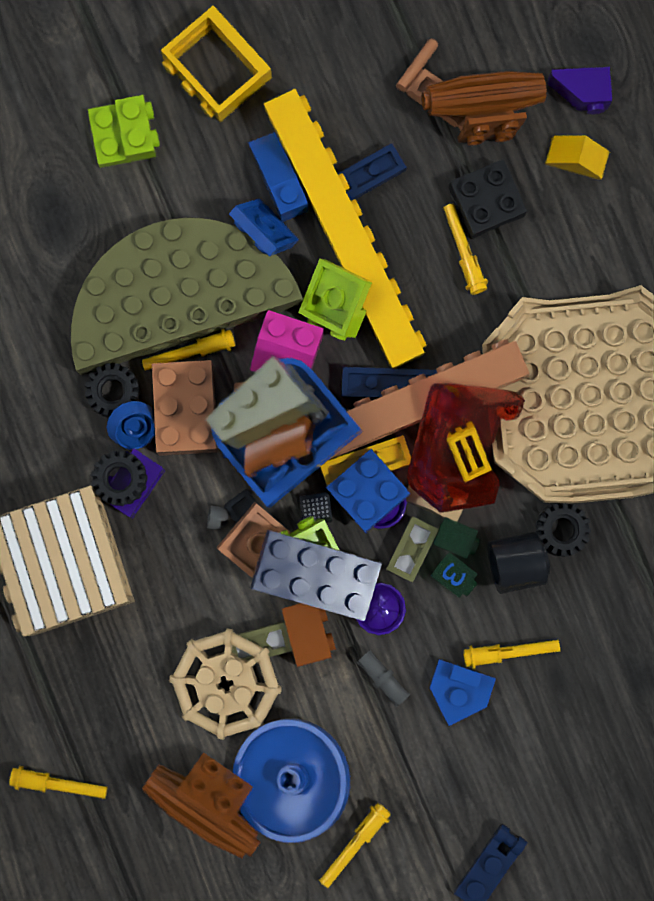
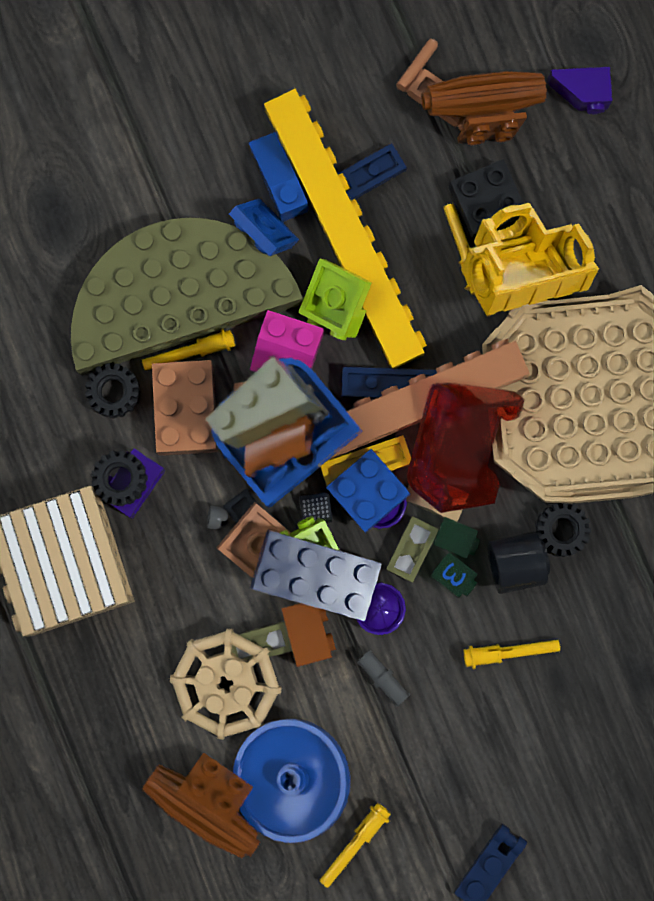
yellow pin [9,766,108,799] -> none
lime plate [88,95,160,168] -> none
blue hat [106,401,155,449] -> none
yellow window [161,6,272,122] -> none
blue plate [429,659,496,726] -> none
yellow tile [444,421,492,482] -> none
yellow slope [546,135,609,180] -> none
none -> yellow piece [461,203,599,316]

